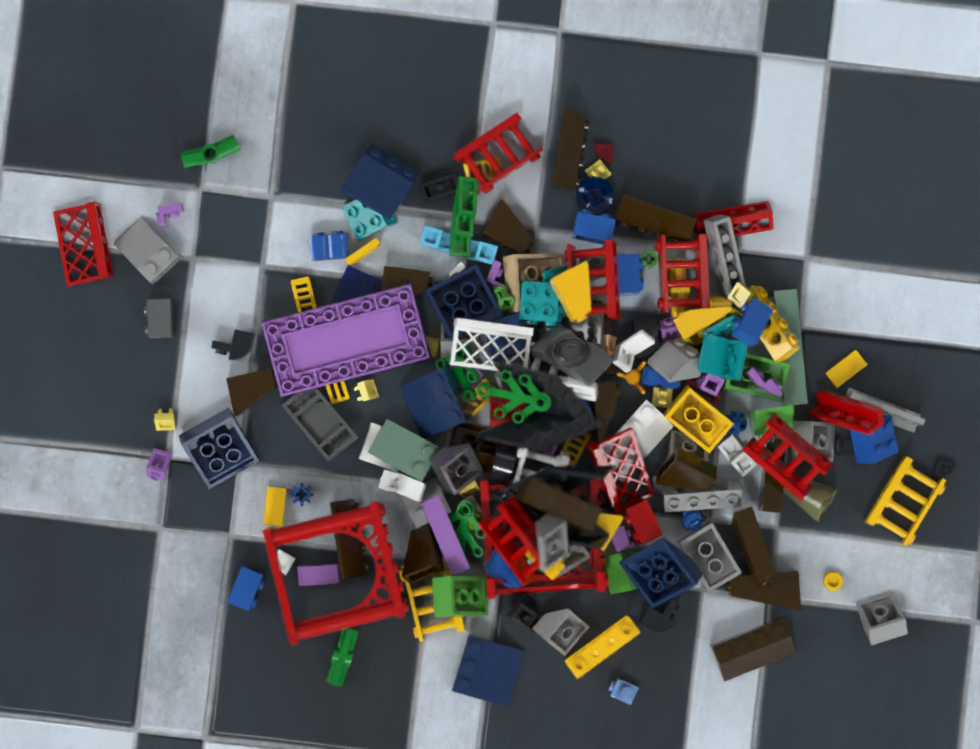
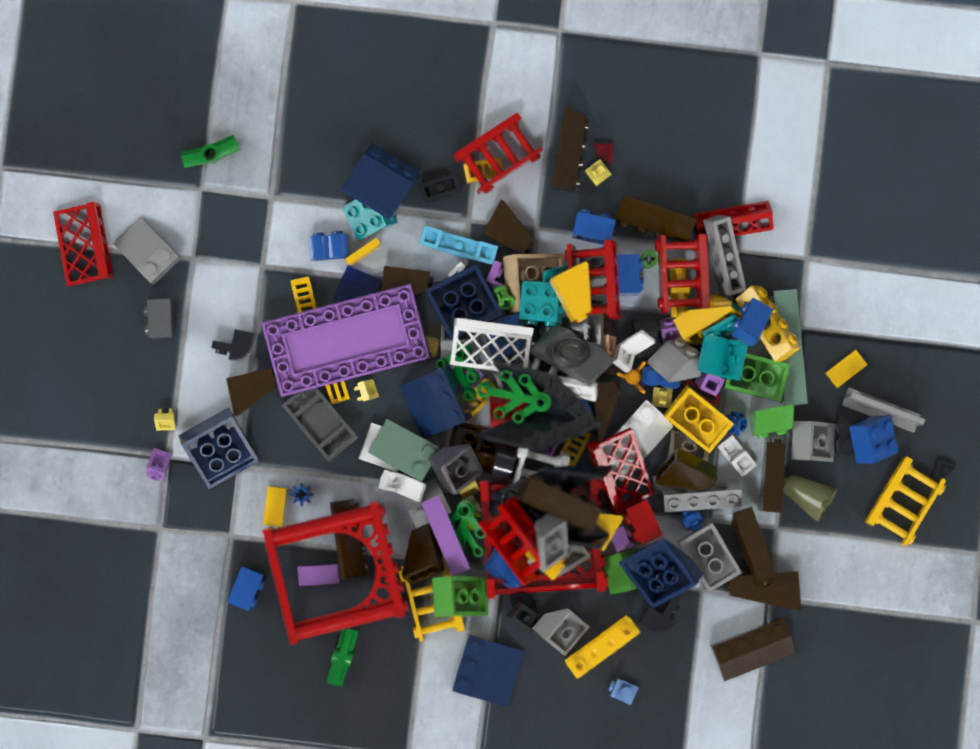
medium lavender bracket [156,203,184,228] -> none
white tile [278,549,296,575] -> none
green slope [449,176,477,258] -> none
clear blue dish [575,176,614,214] -> none
light yellow tile [727,282,754,309] -> none
red fence [742,413,833,501] -> none
medium lavender slope [746,368,782,398] -> none
red fence [808,390,884,435] -> none
yellow tile [823,571,843,591] -> none
light grey slope [856,592,908,645] -> none

